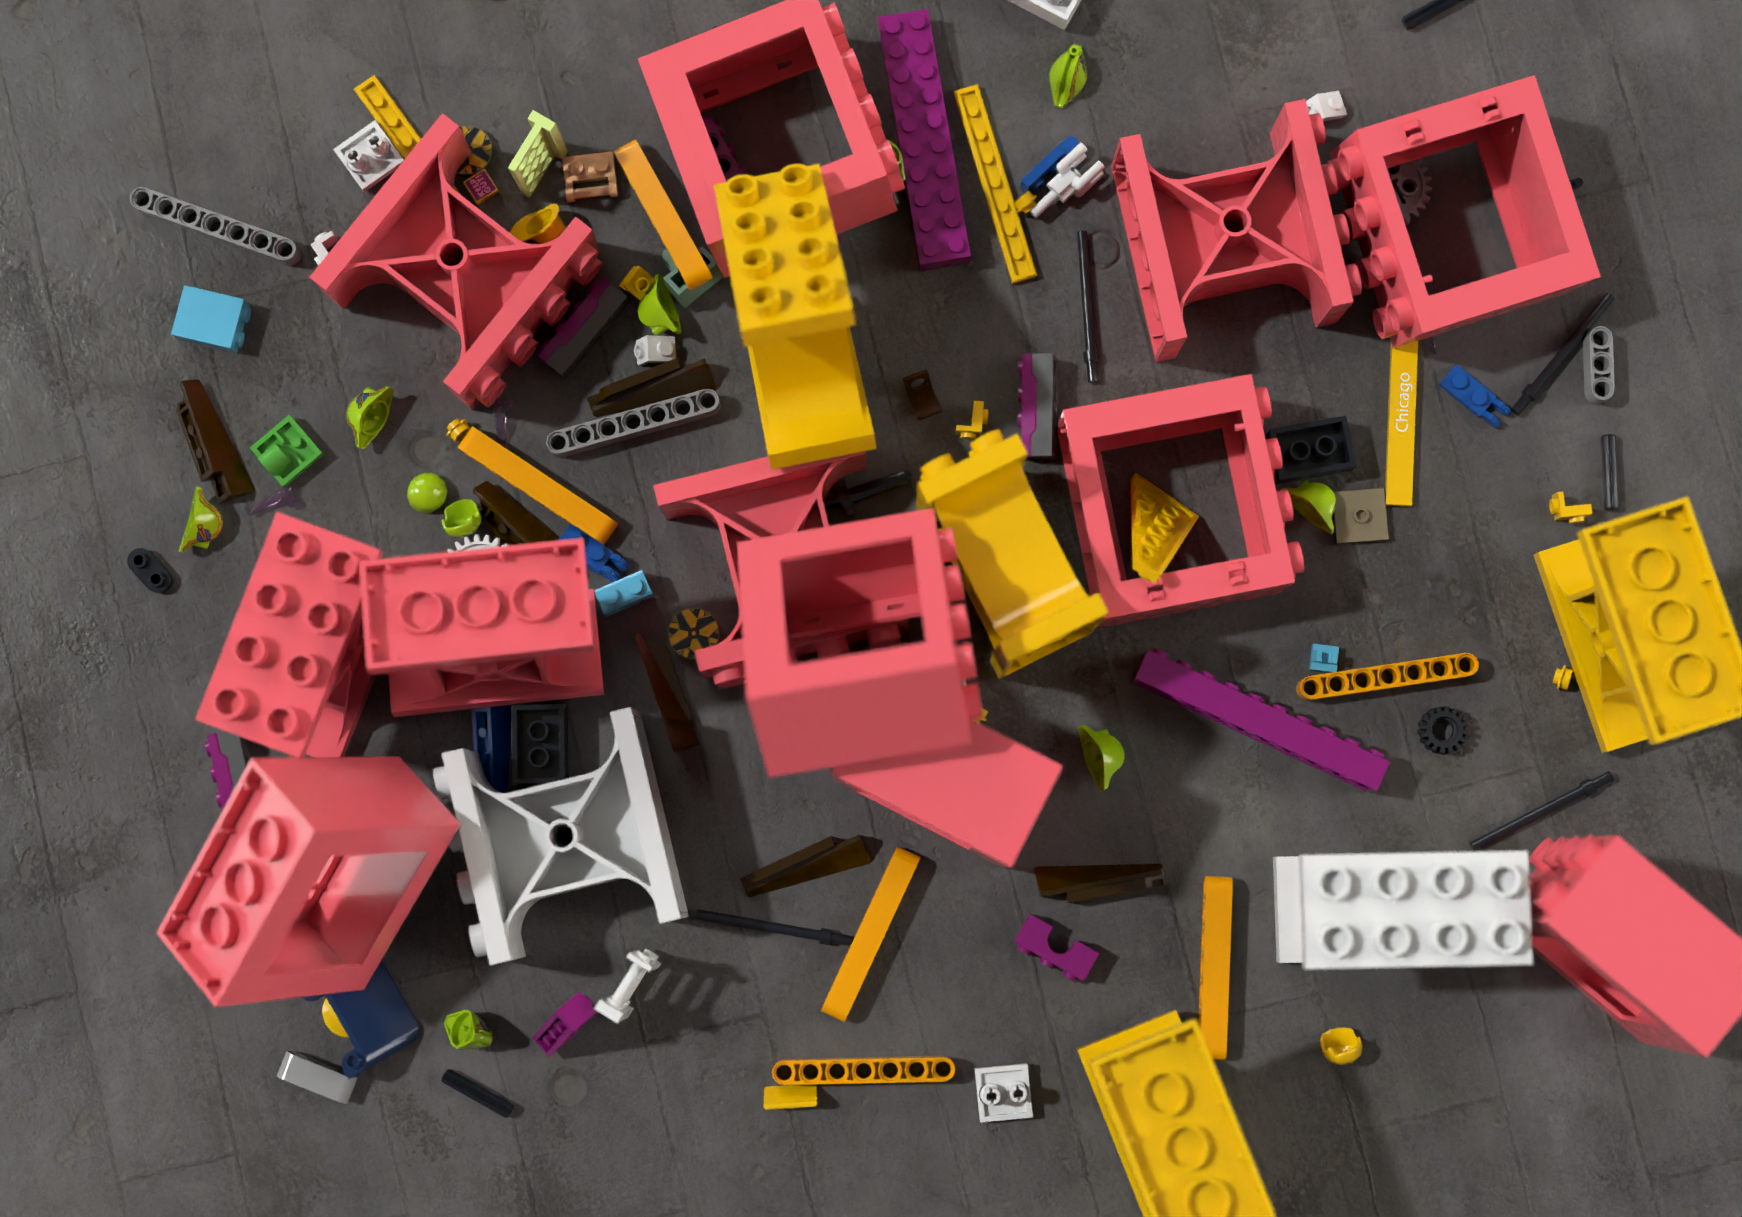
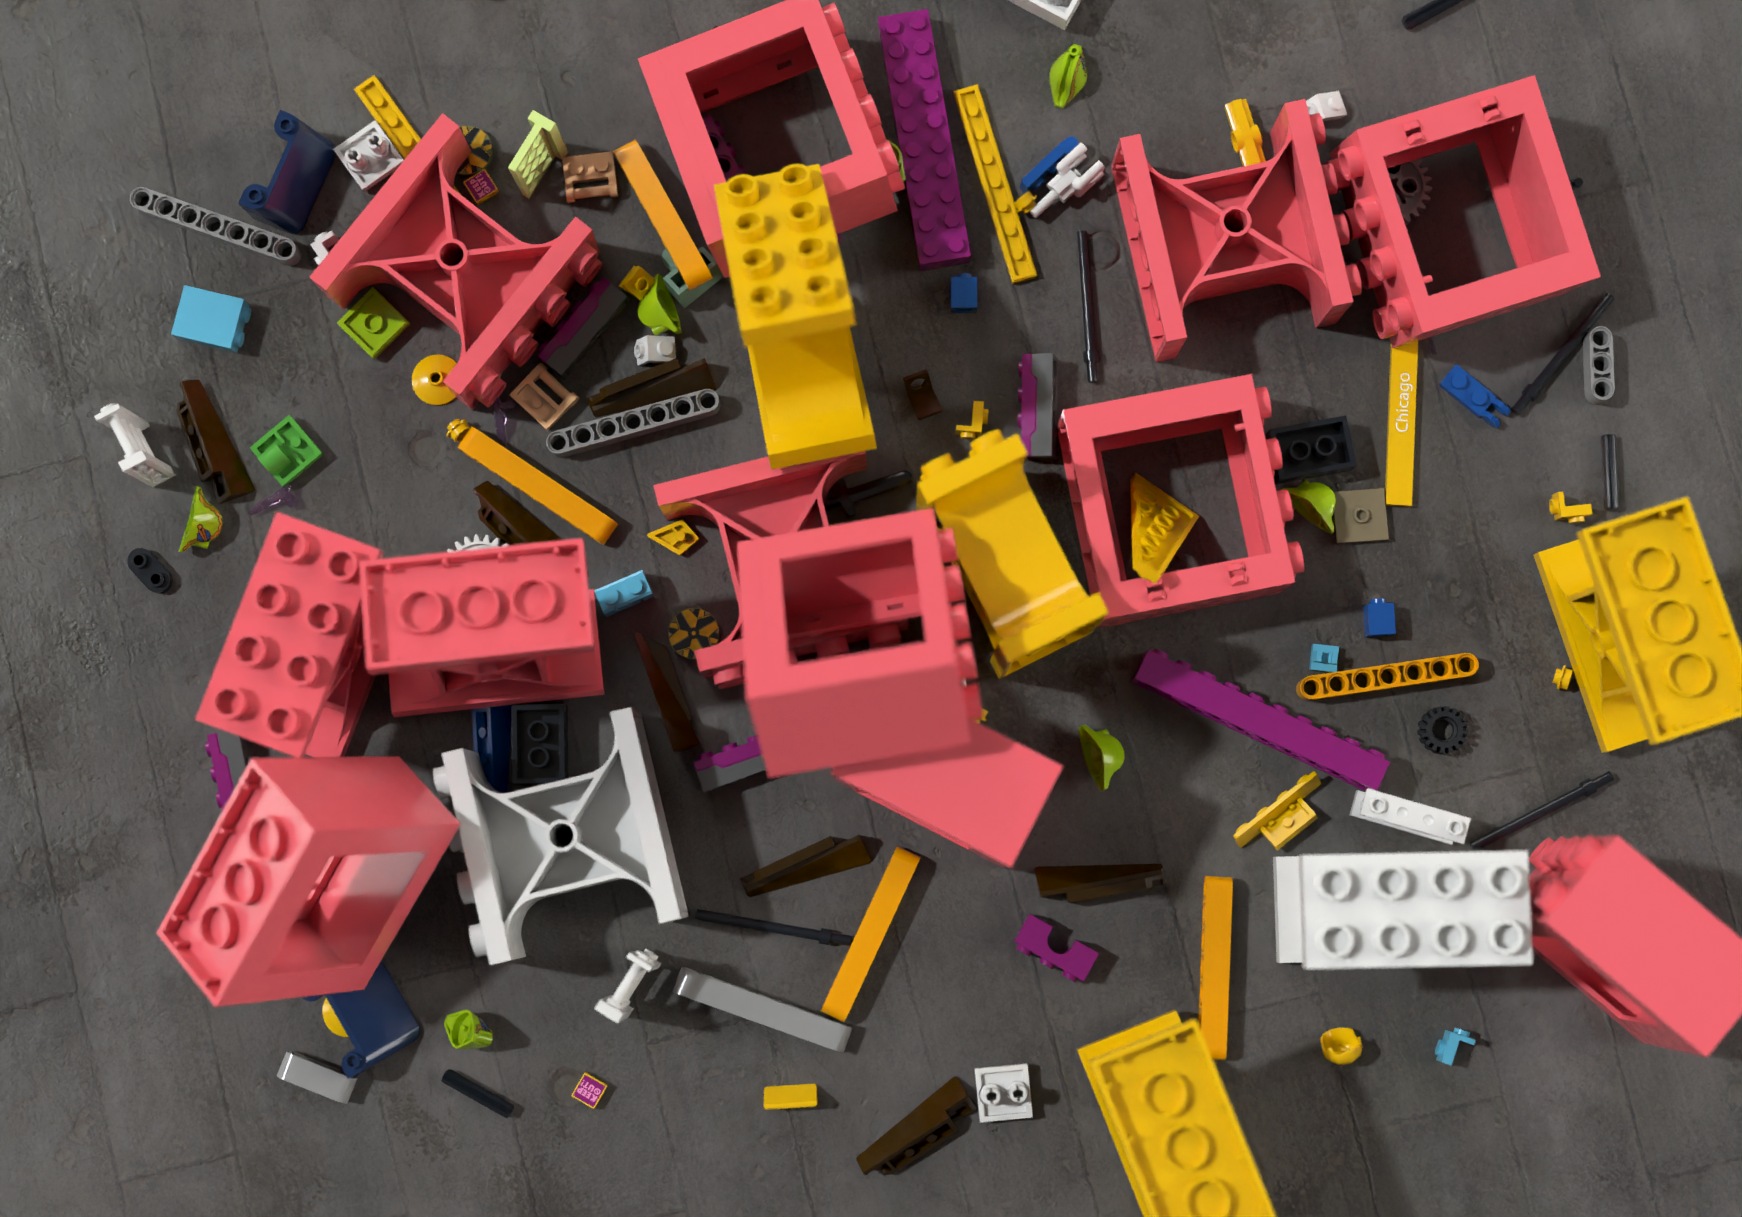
lime hat [346,386,394,450] -> none
lime hair [407,472,448,514] -> none
lime hair [441,499,482,538] -> none
yellow piece [510,204,567,244] -> none
magenta brick [532,991,597,1058] -> none
blue hinge [558,524,629,582] -> none
light orange beam [772,1056,955,1085] -> none
none -> white fence [94,404,175,487]
none -> dark blue windscreen [238,110,336,234]
none -> lime plate [337,287,410,360]
none -> yellow dish [412,355,457,406]
none -> light nougat plate [509,363,579,431]
none -> tile [571,1072,608,1109]
none -> yellow piece [647,519,699,556]
none -> light grey beam [673,967,852,1053]
none -> piece [693,735,767,793]
none -> dark brown wedge [856,1076,978,1175]
none -> blue brick [951,273,977,313]
none -> yellow piece [1224,99,1266,166]
none -> yellow bracket [1233,771,1321,851]
none -> white fence [1349,788,1471,845]
none -> blue brick [1363,599,1396,637]
none -> medium azure bracket [1435,1028,1476,1066]

